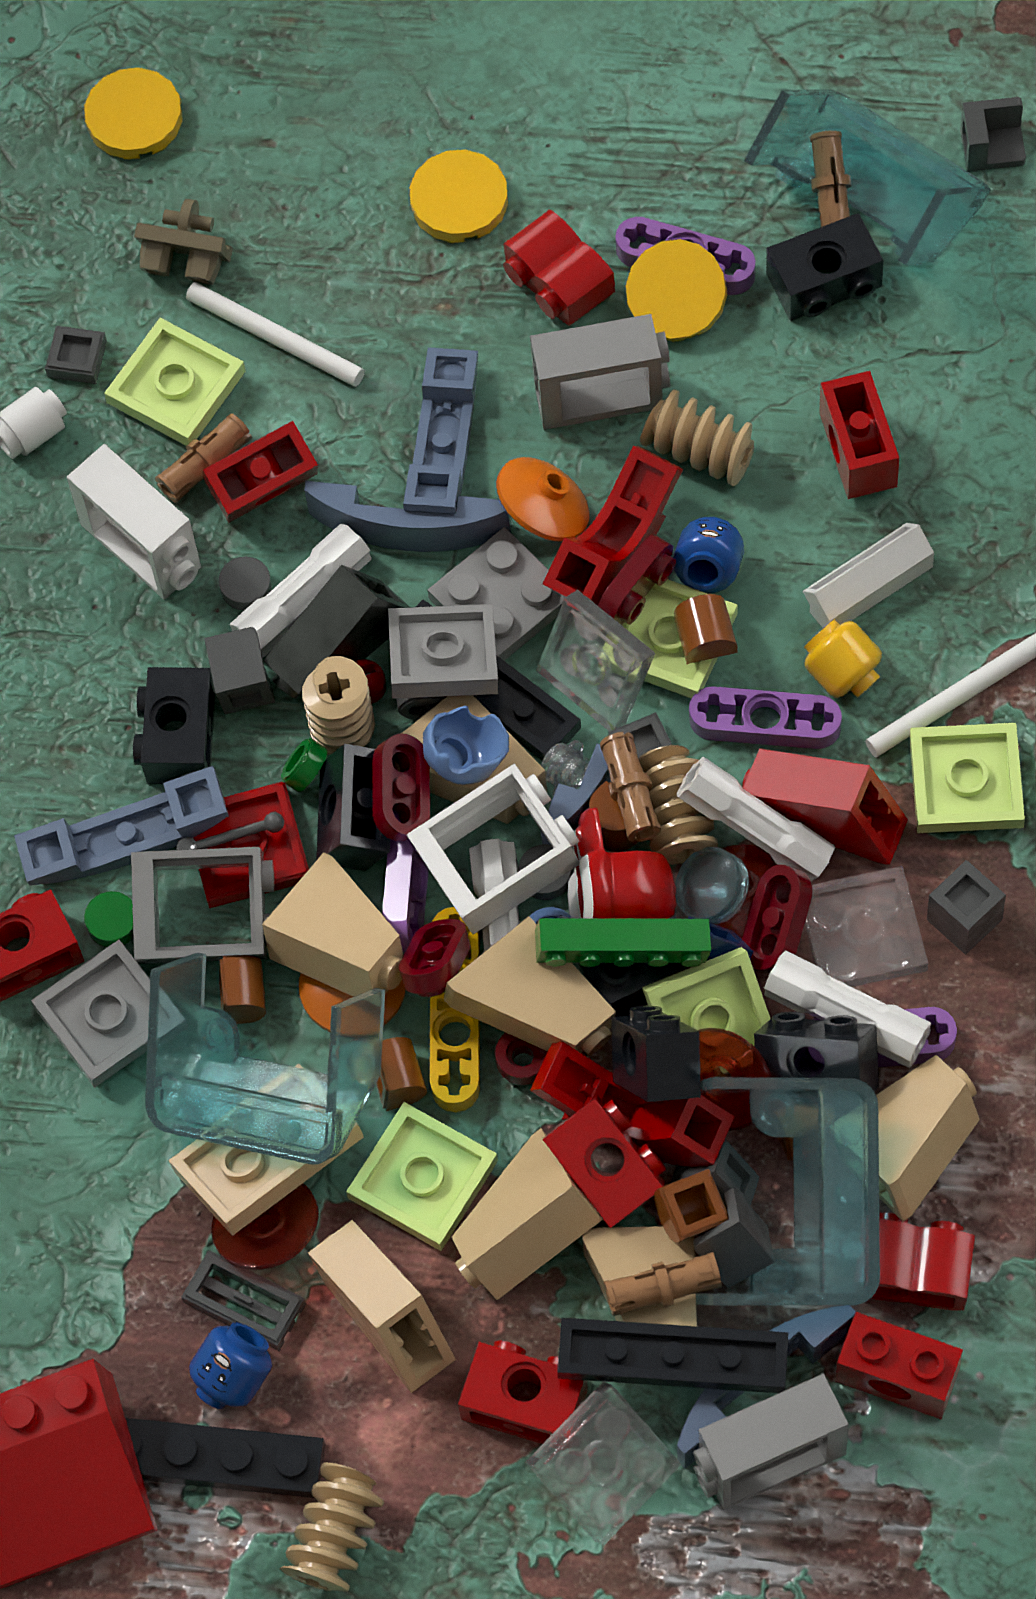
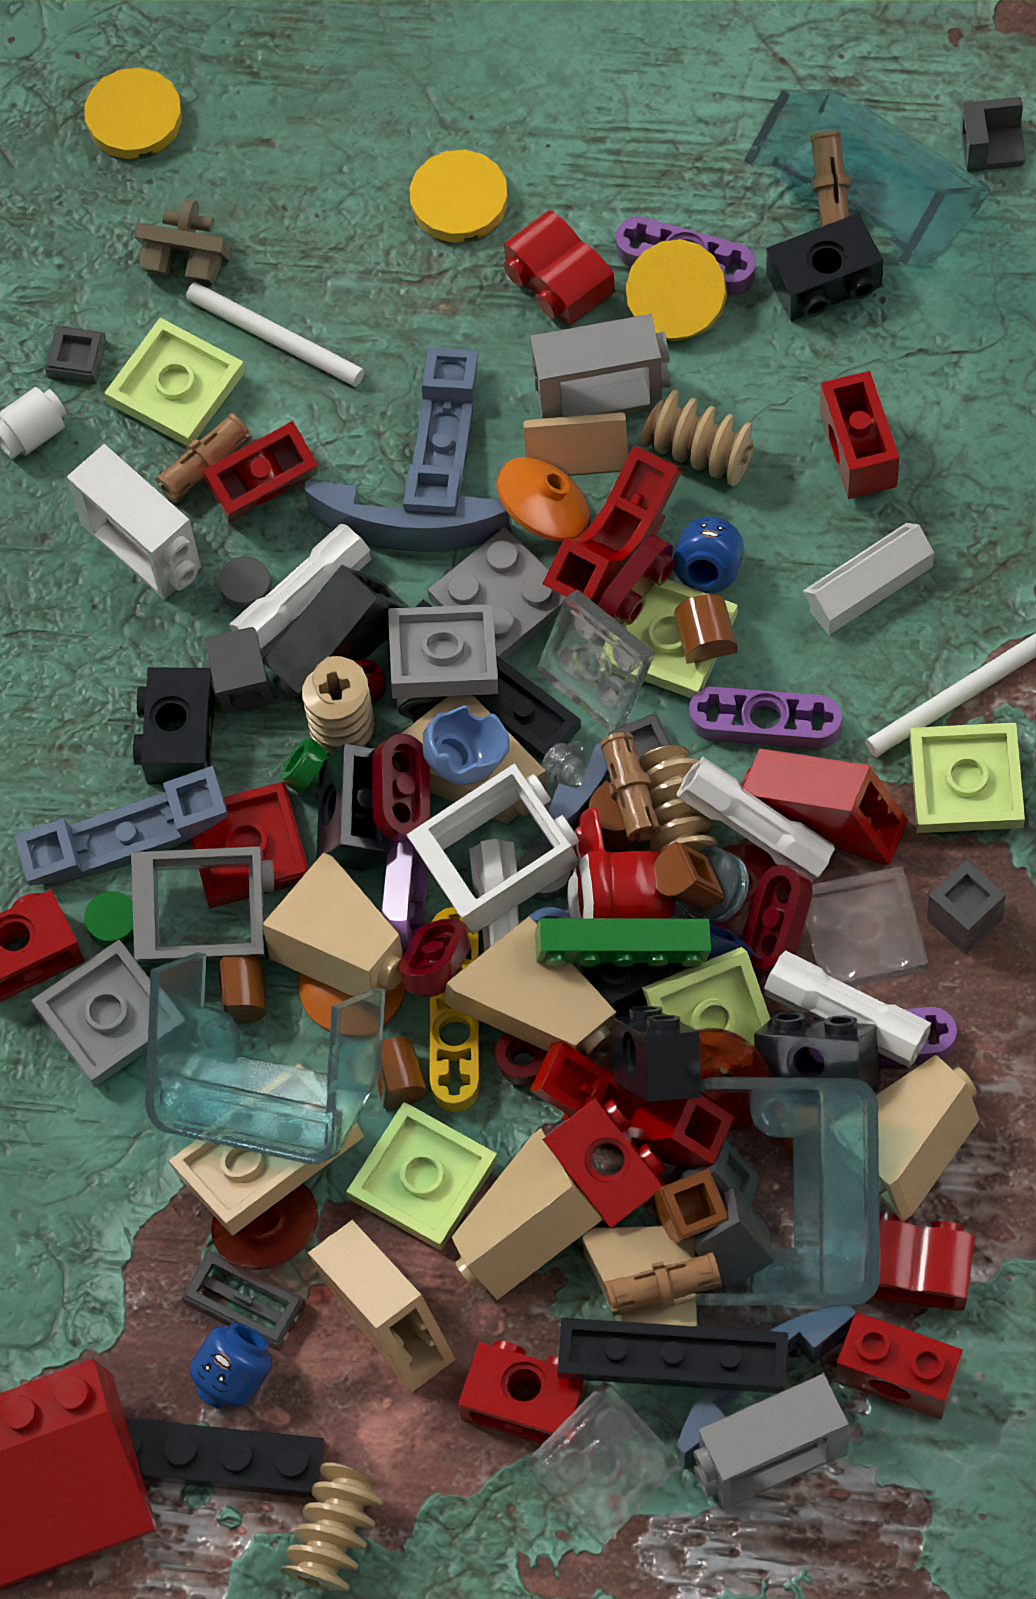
dark grey hinge [177,812,284,850] -> none
yellow head [804,619,882,698] -> none
none -> tan slope [523,412,628,475]
none -> dark orange brick [654,841,724,911]

